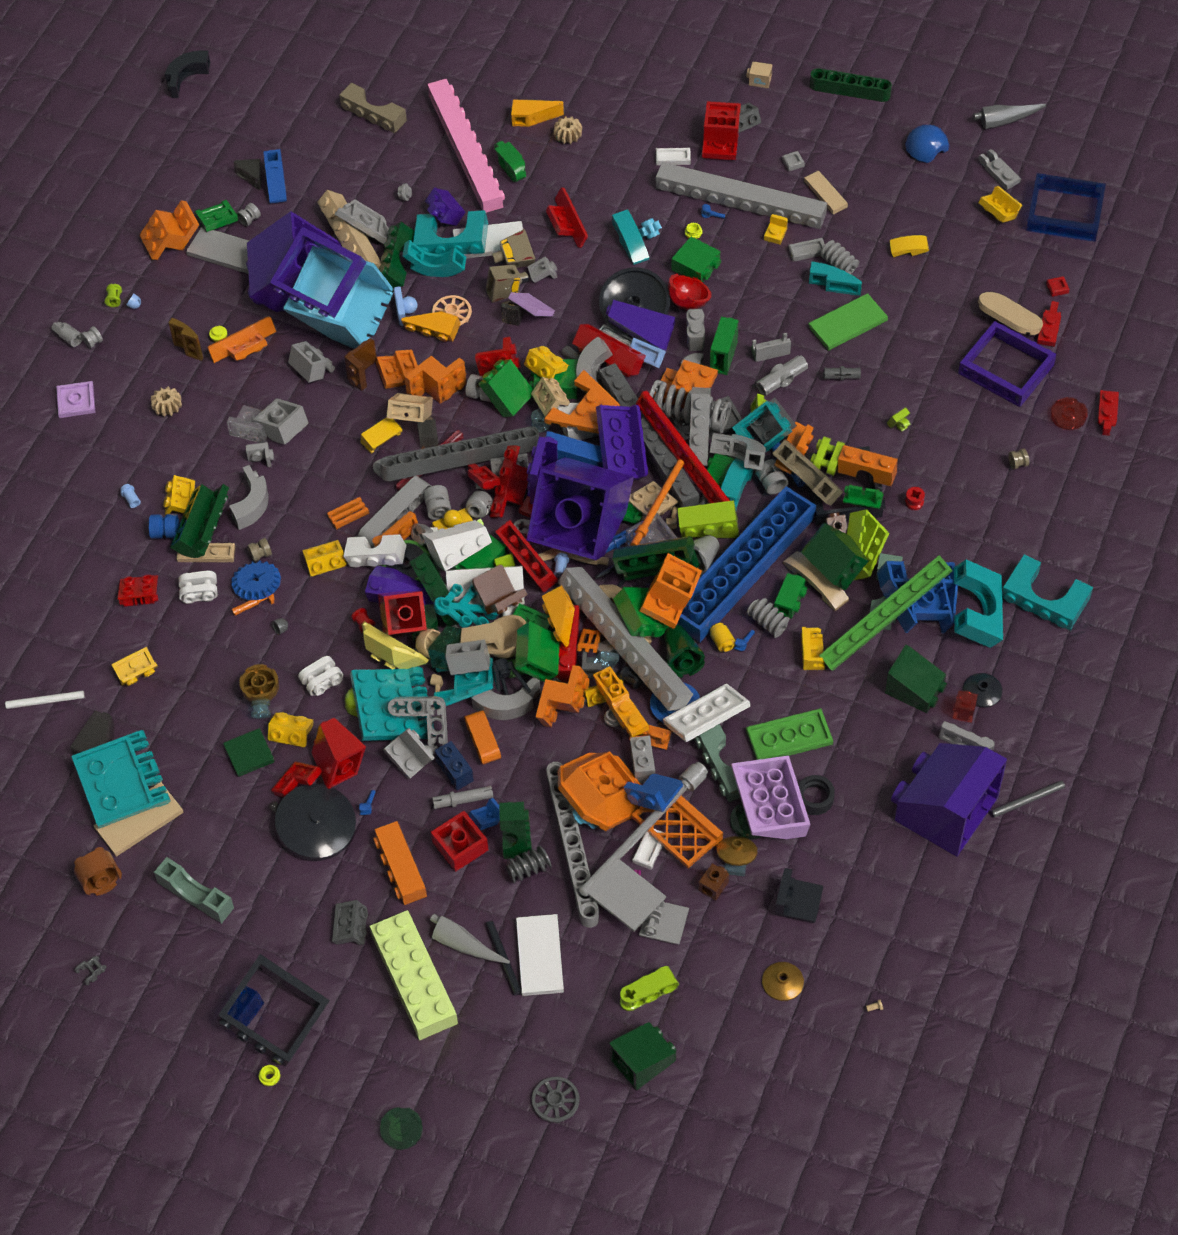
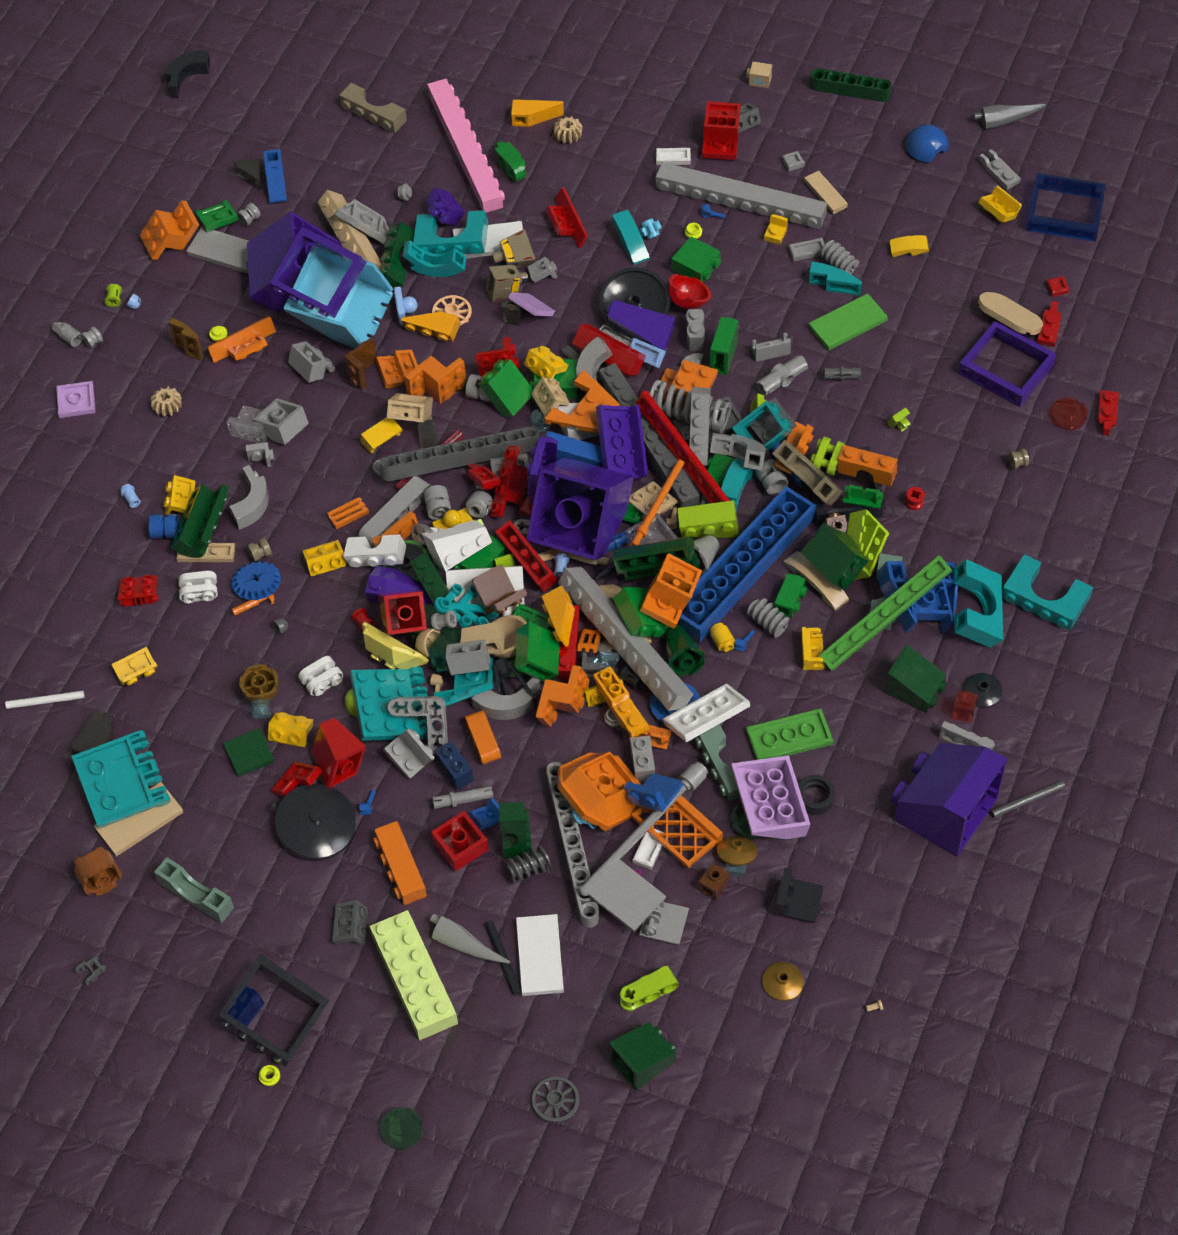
none -> light grey bush [431,610,457,631]

